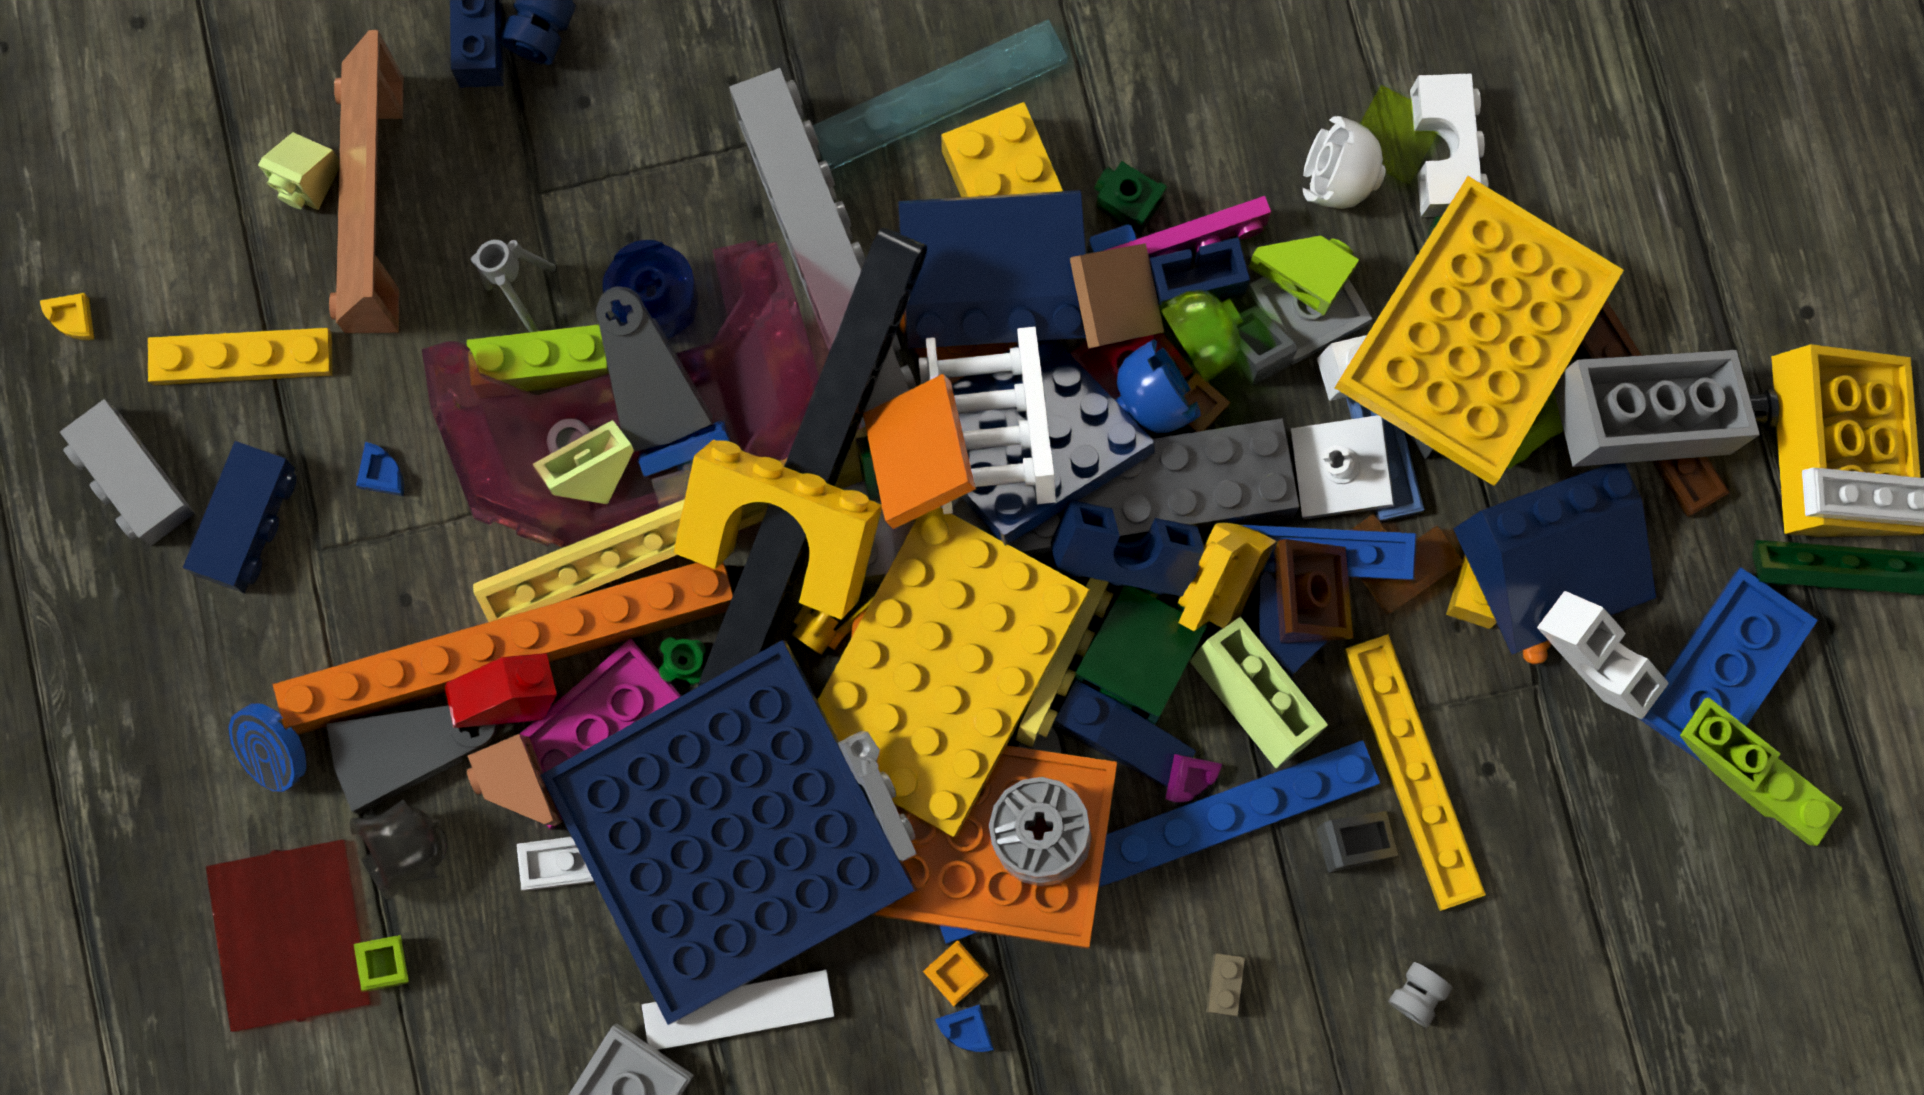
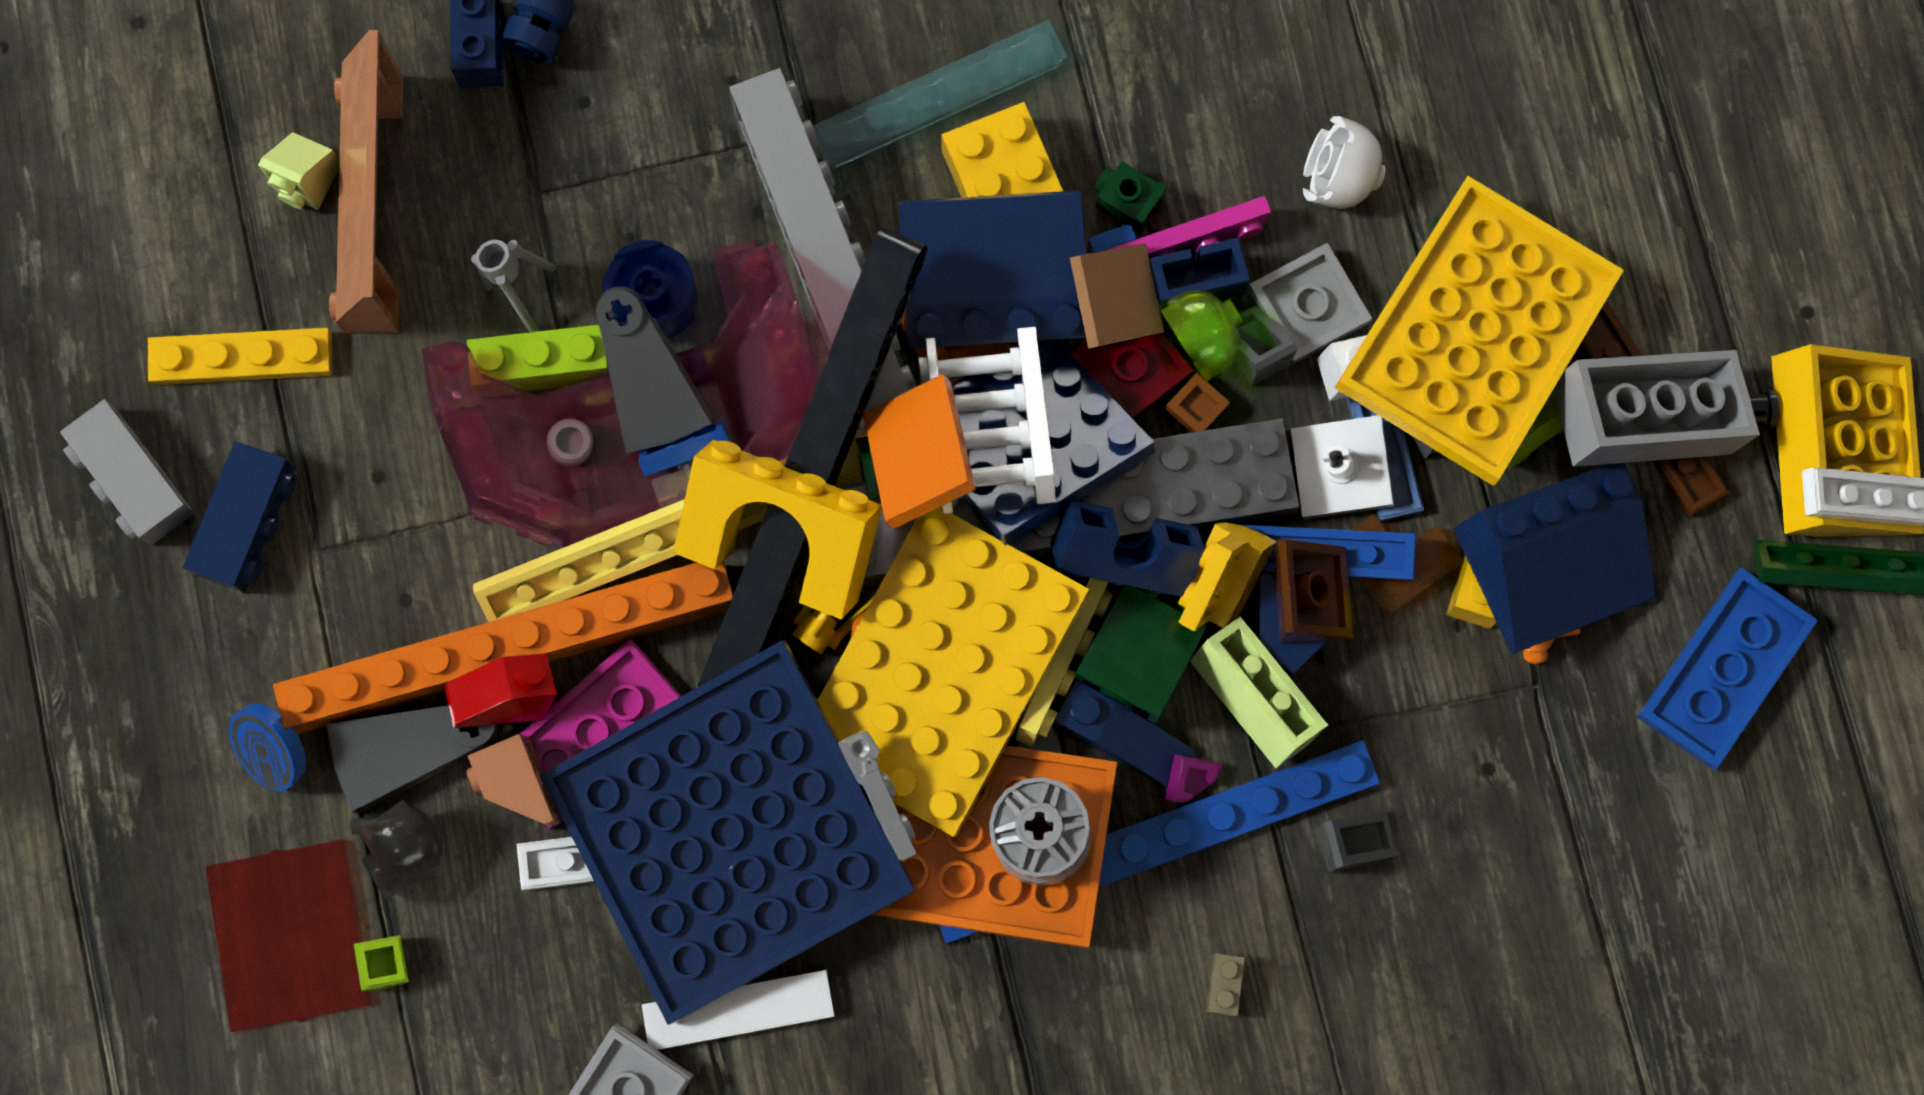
yellow tile [40,293,94,340] -> none
blue tile [356,442,404,496] -> none
yellowish green slope [533,420,634,504] -> none
green plate [659,637,706,685] -> none
light orange tile [923,940,989,1007] -> none
blue tile [935,1004,994,1052] -> none
blue cylinder [1115,339,1201,433] -> none
lime slope [1249,235,1359,315] -> none
yellow tile [1344,634,1486,911] -> none
clear neon green piece [1360,85,1438,185] -> none
light grey wheel [1388,962,1453,1028] -> none
white arch [1410,74,1488,218] -> none
white arch [1537,591,1669,720] -> none
lime slope [1680,698,1842,846] -> none

